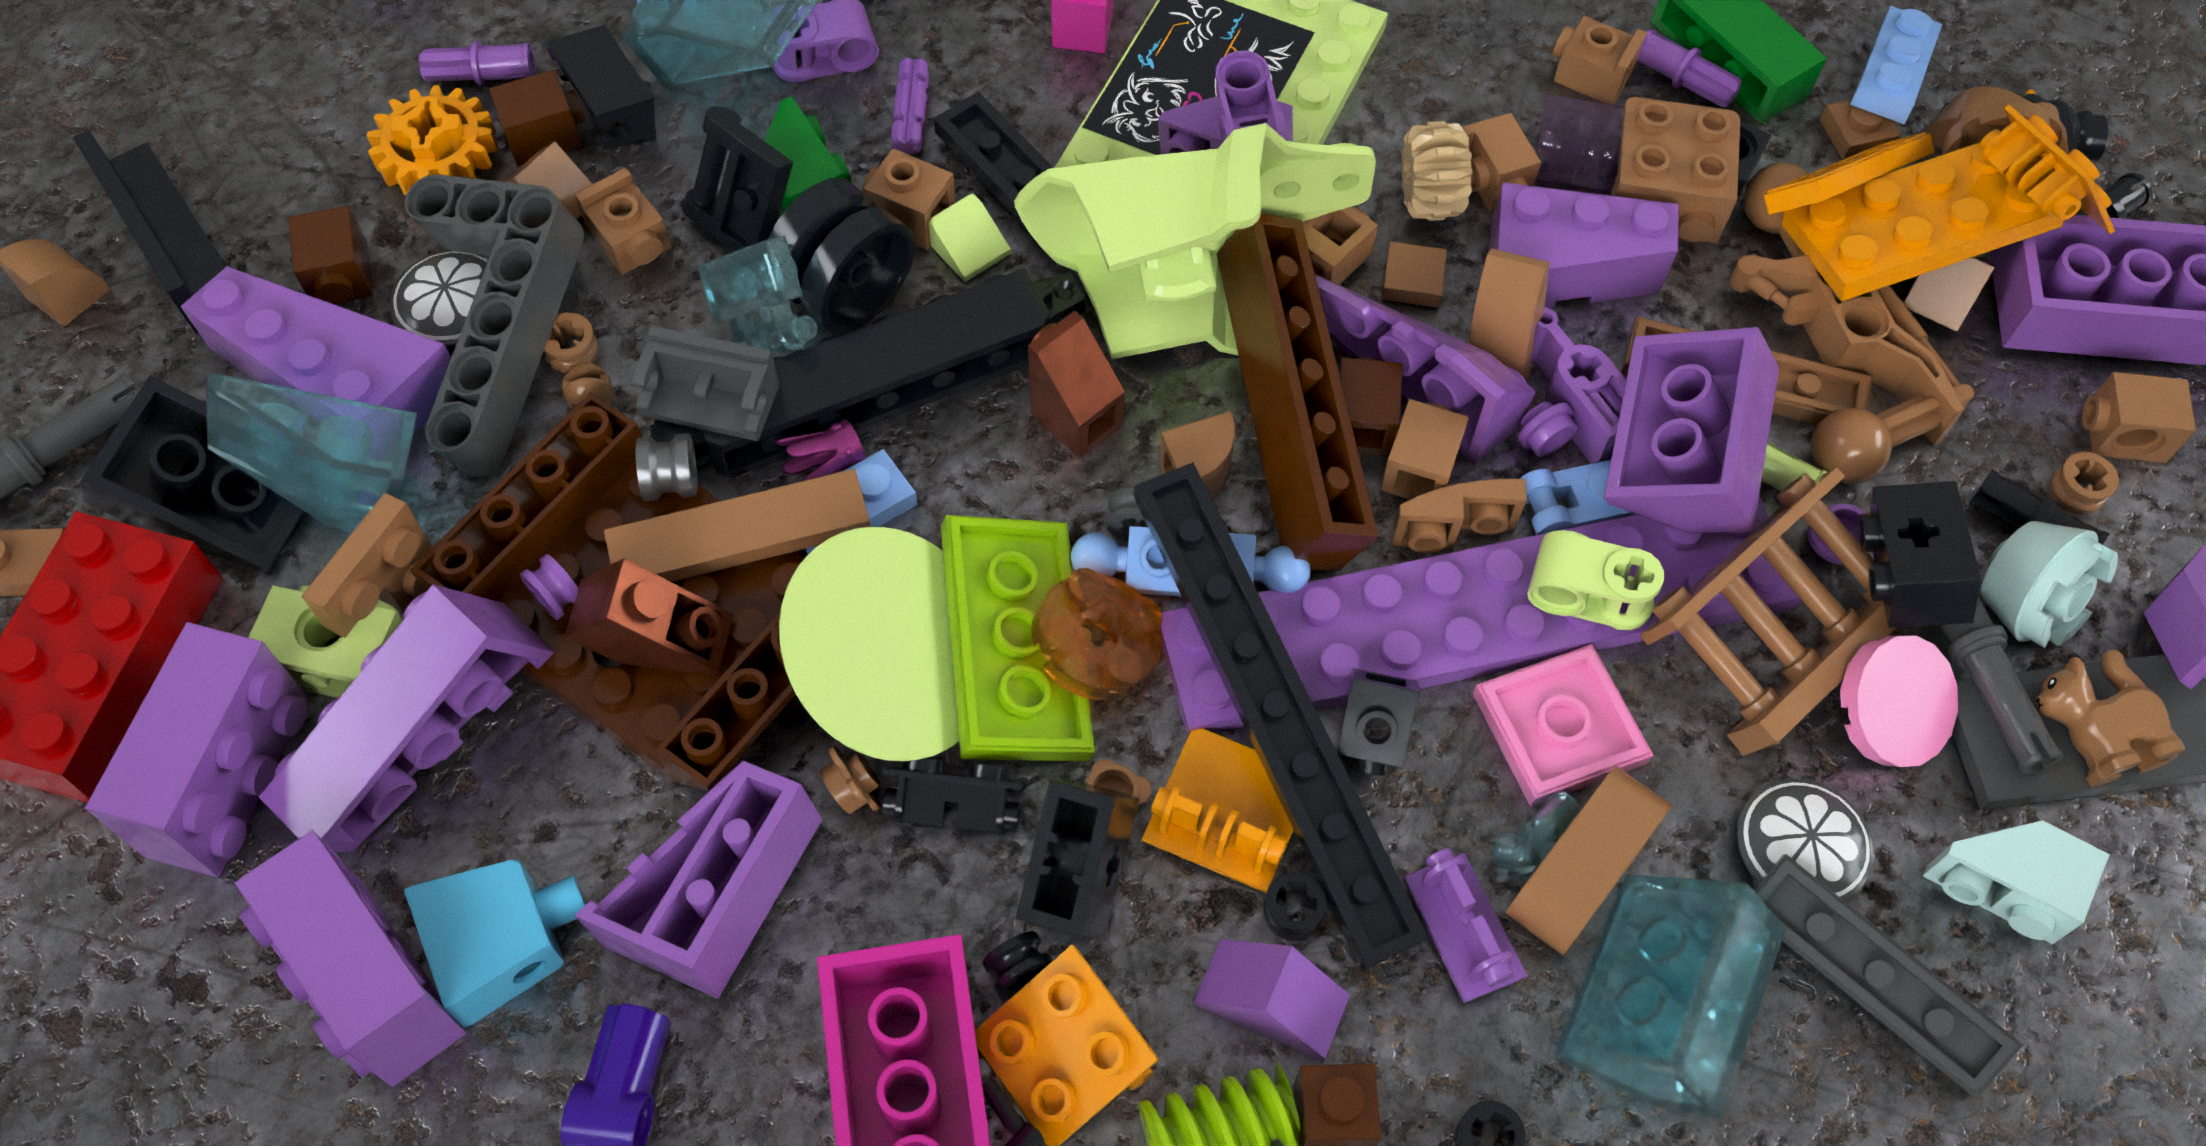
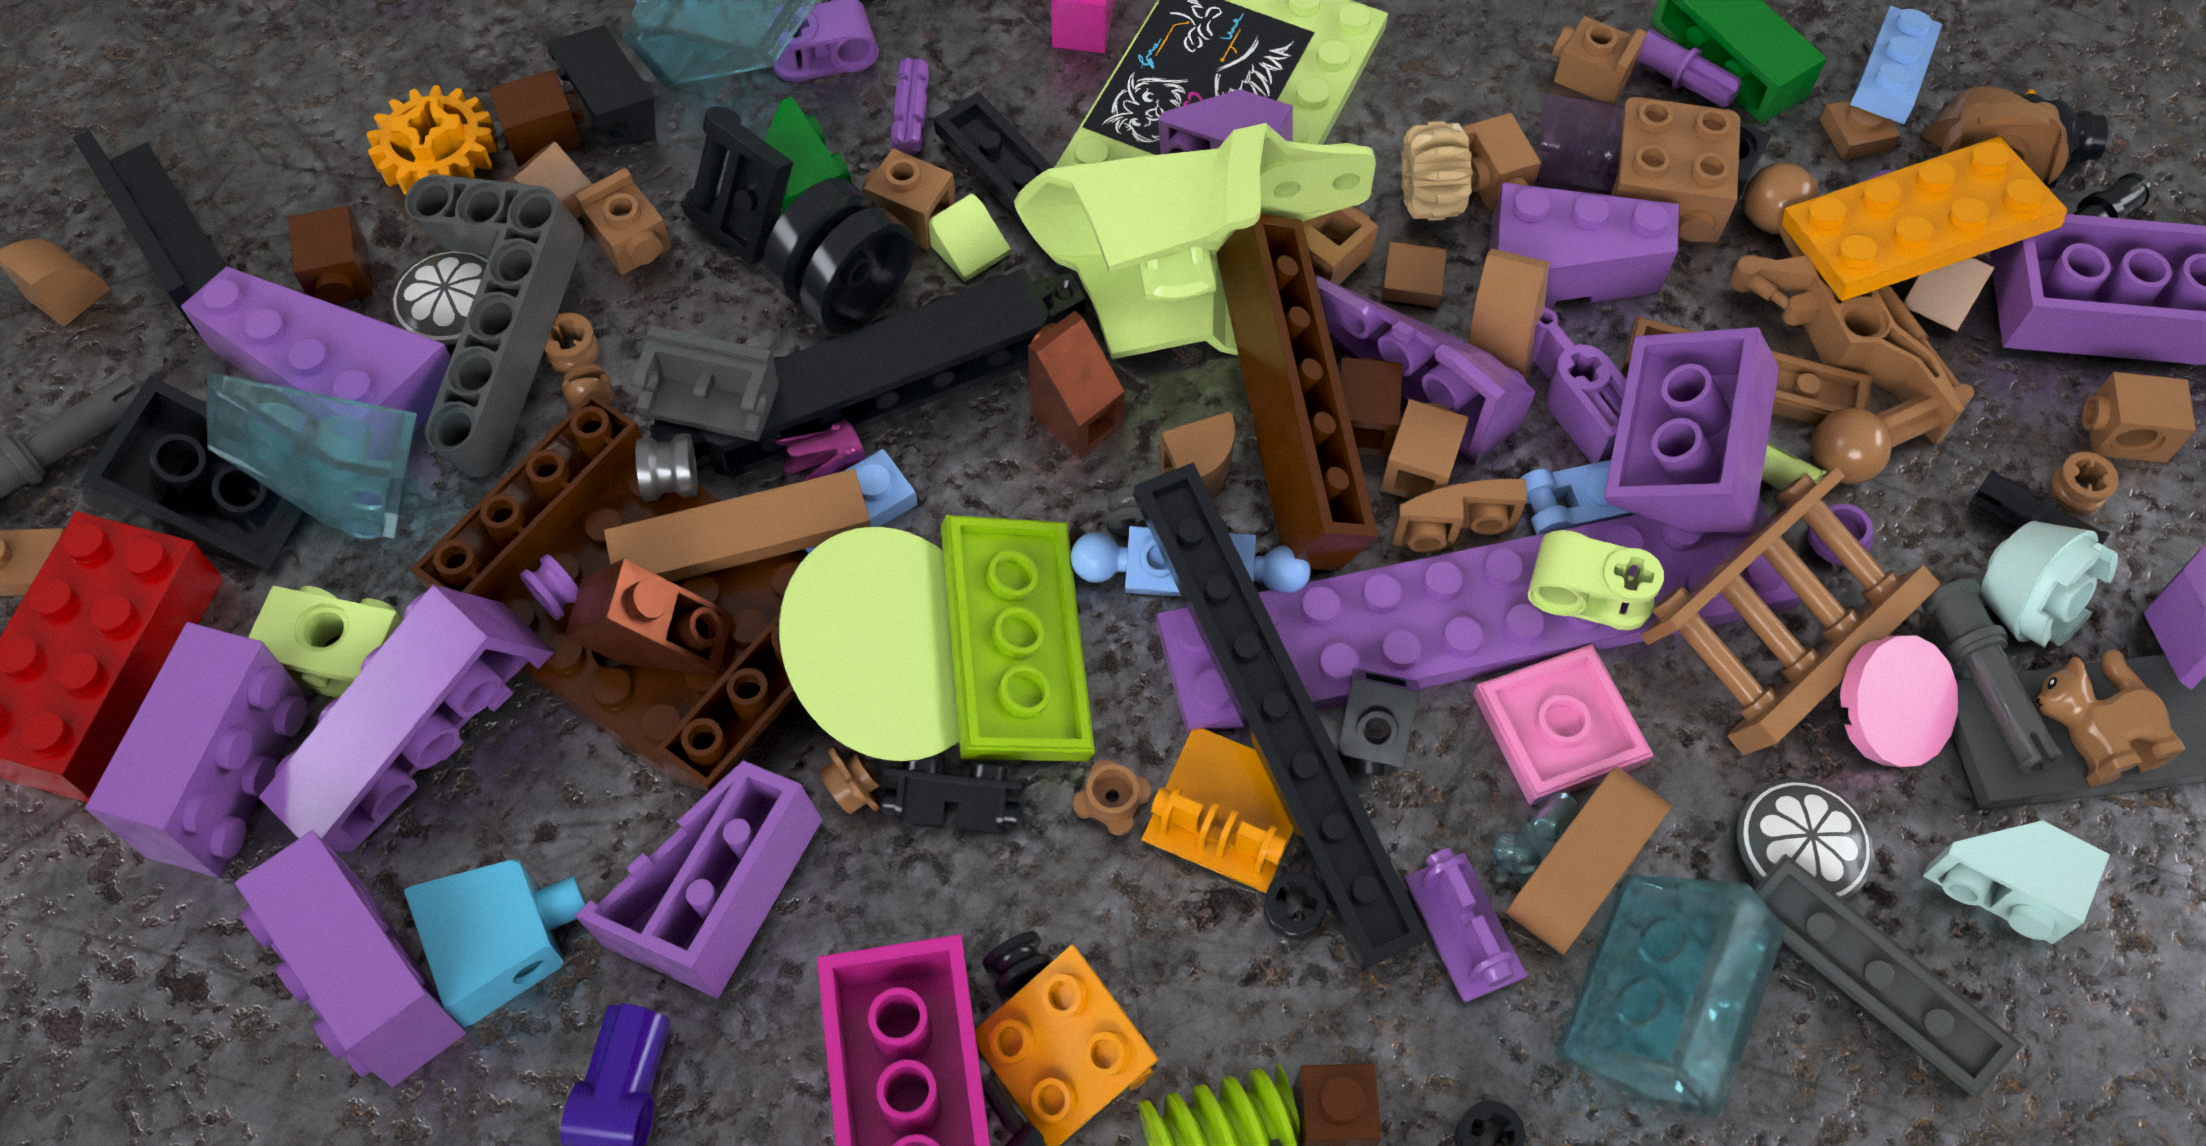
medium nougat plate [301,492,432,638] -> none
medium lavender axle [419,41,536,86] -> none
clear light blue plate [697,236,817,355] -> none
black brick [1015,780,1139,938] -> none
clear orange plate [1031,568,1162,700] -> none
medium lavender slope [1193,939,1350,1062] -> none
medium lavender piece [1216,51,1288,143] -> none
medium lavender plate [1517,401,1578,457] -> none
light orange tile [1764,132,1935,215] -> none
black brick [1858,481,1982,628] -> none
light orange hinge [1980,104,2115,234] -> none

